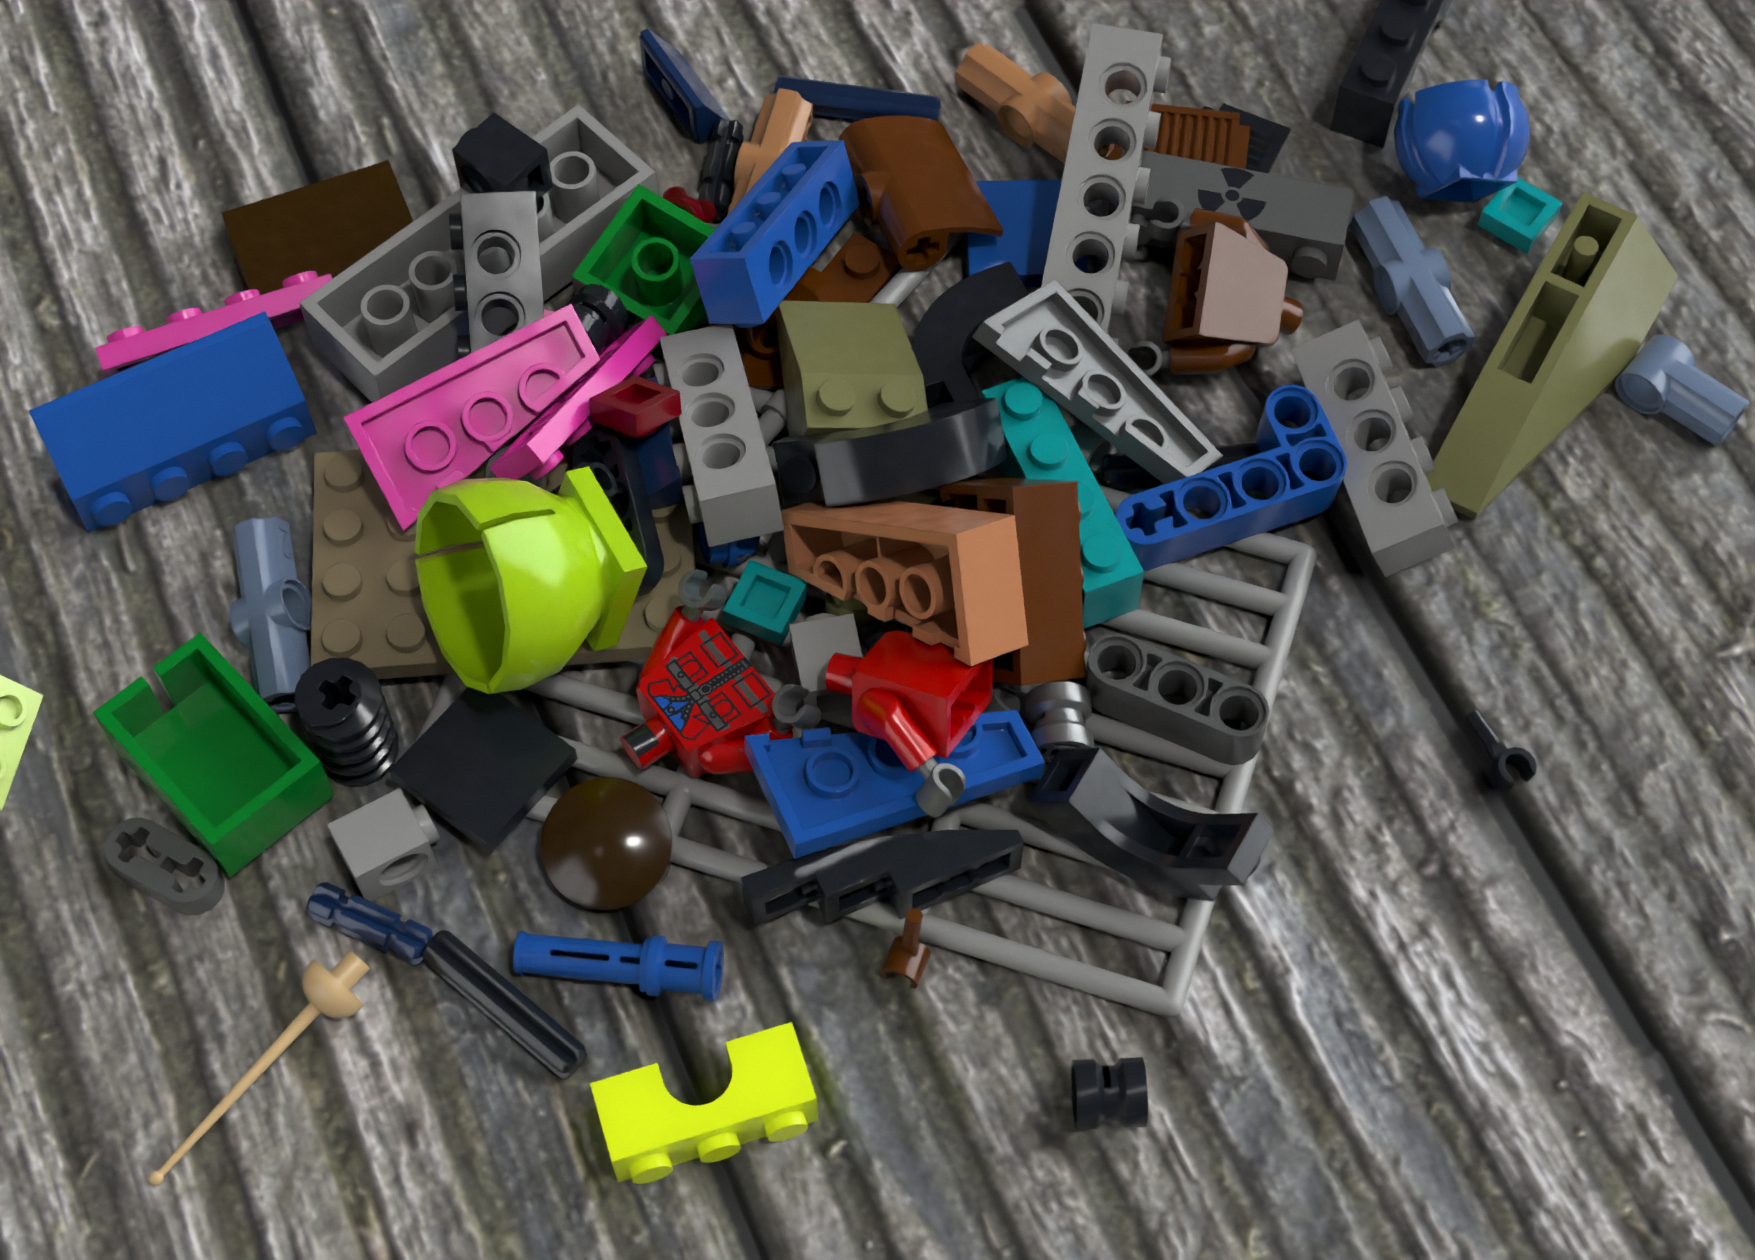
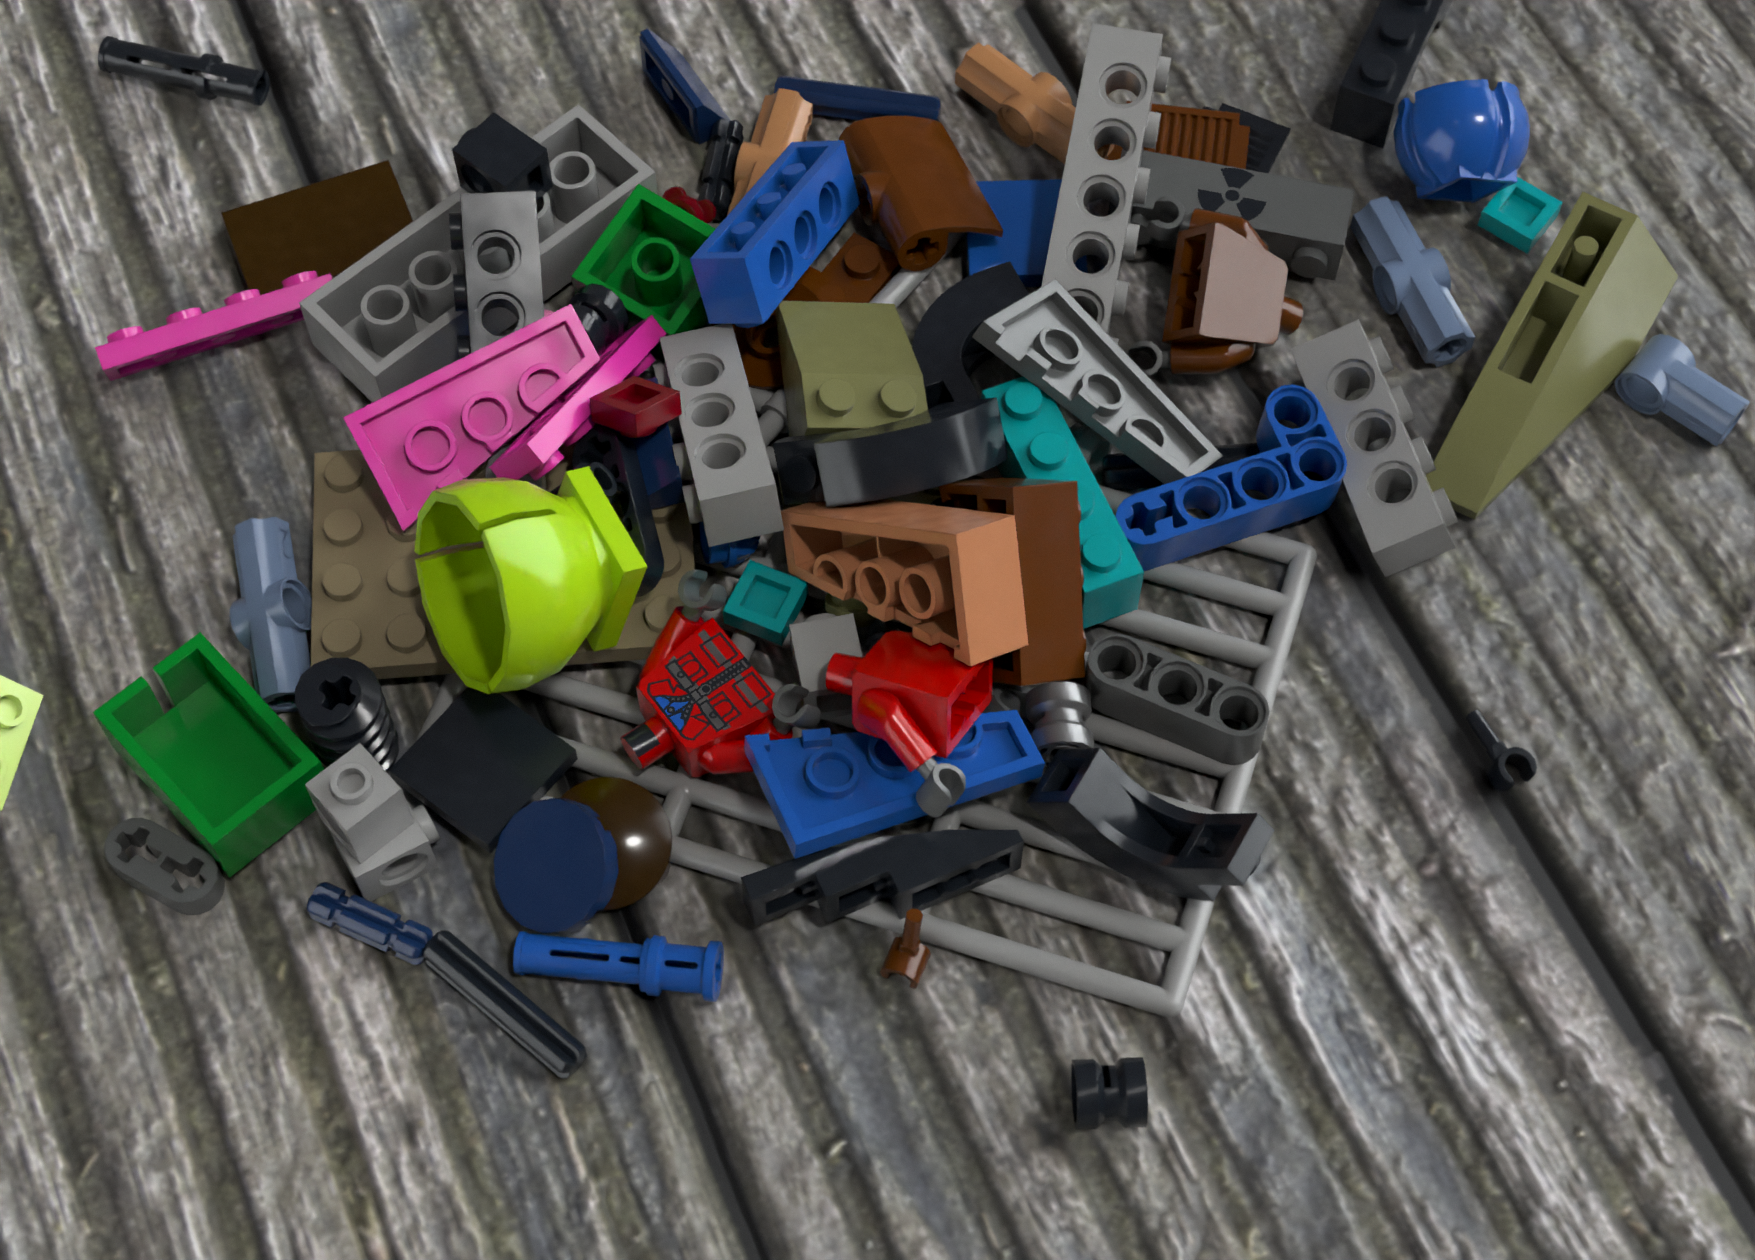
blue slope [29,311,317,533] -> none
tan sword [149,950,370,1186] -> none
neon yellow arch [590,1022,818,1184] -> none
none -> black pin [98,36,270,106]
none -> light grey brick [305,743,414,864]
none -> dark blue tile [494,798,619,933]

